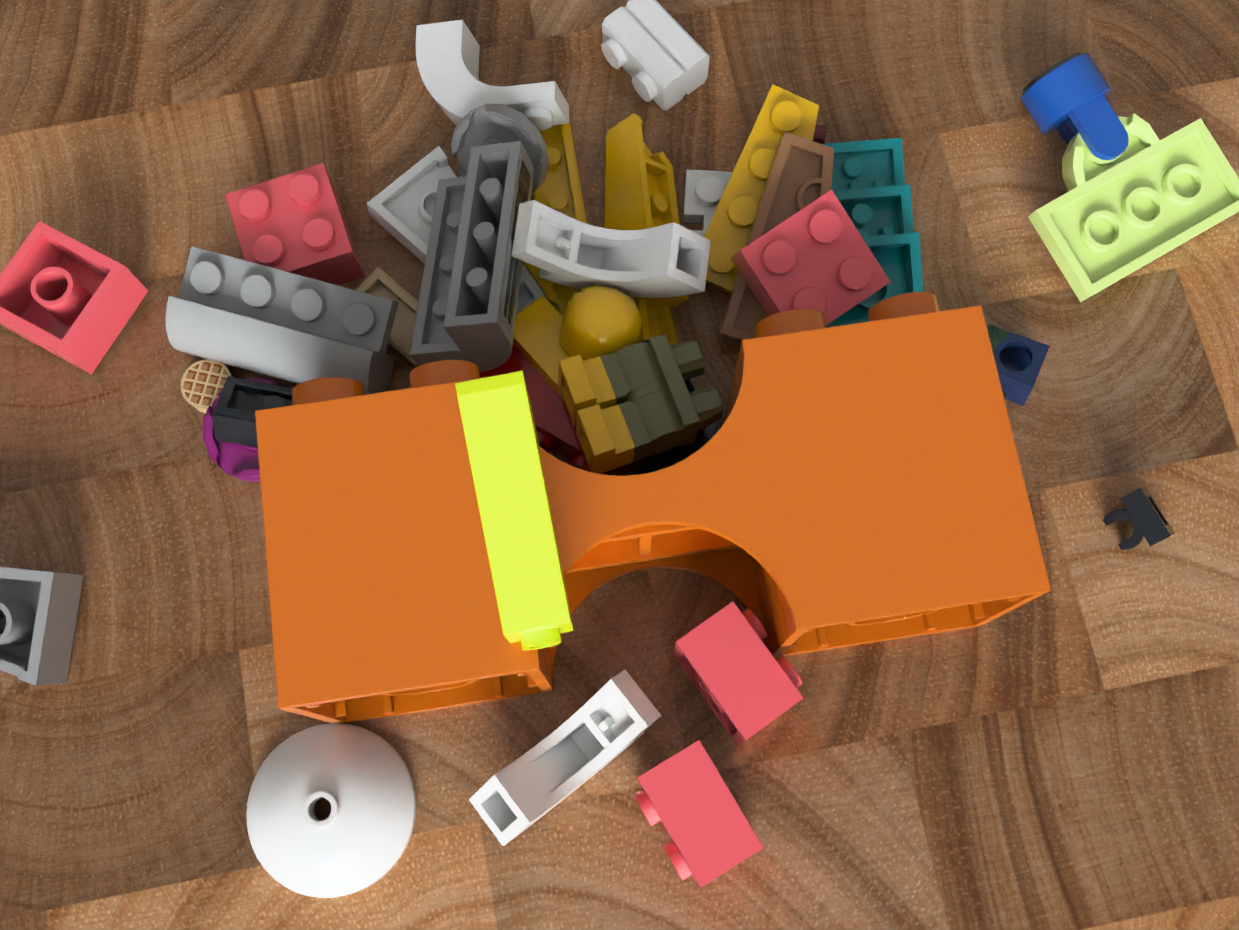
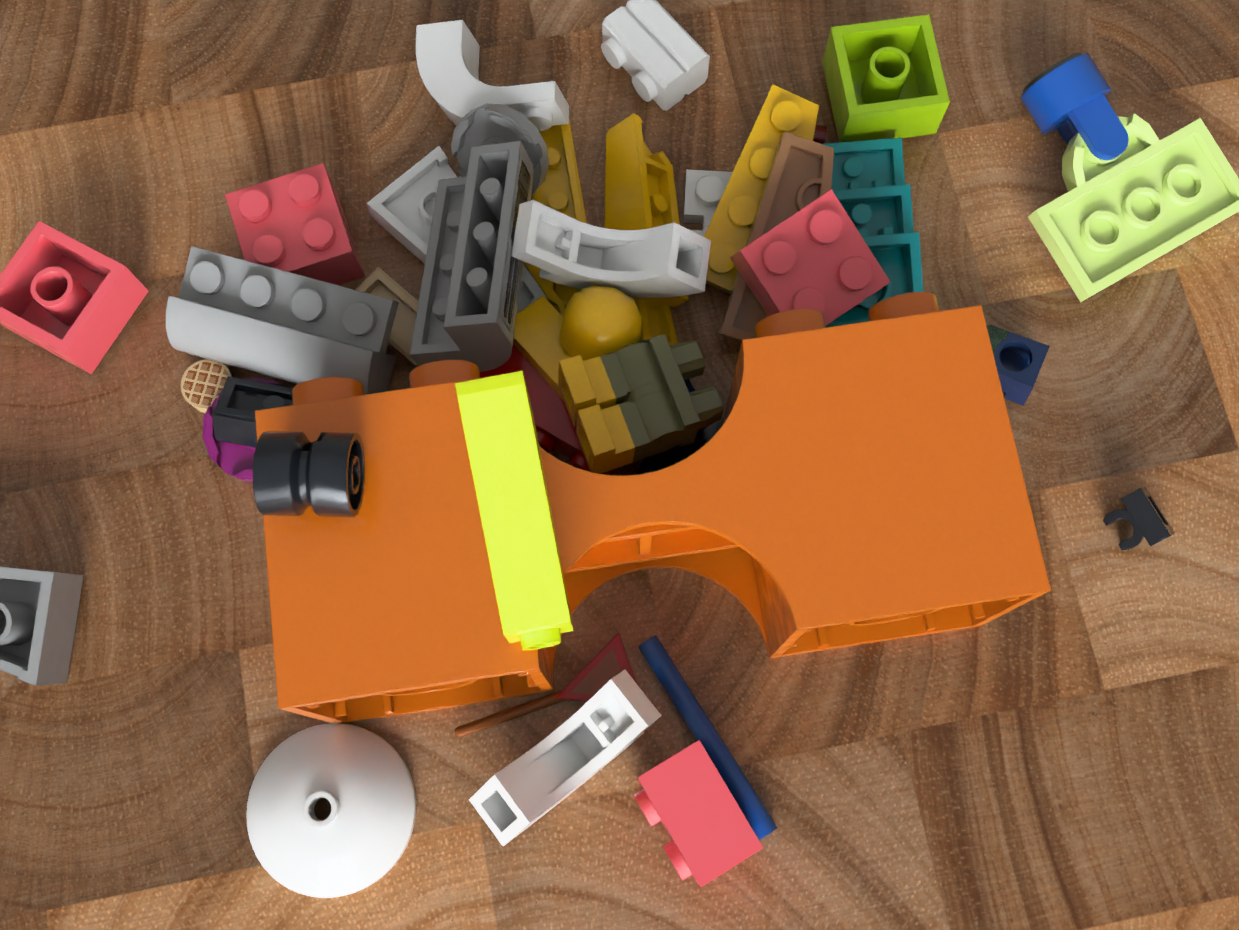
coral brick [673,601,803,746] -> none
none -> black wheel [253,431,365,517]
none -> dark orange piece [455,632,637,737]
none -> blue bar [638,635,778,840]
none -> lime brick [822,14,950,142]

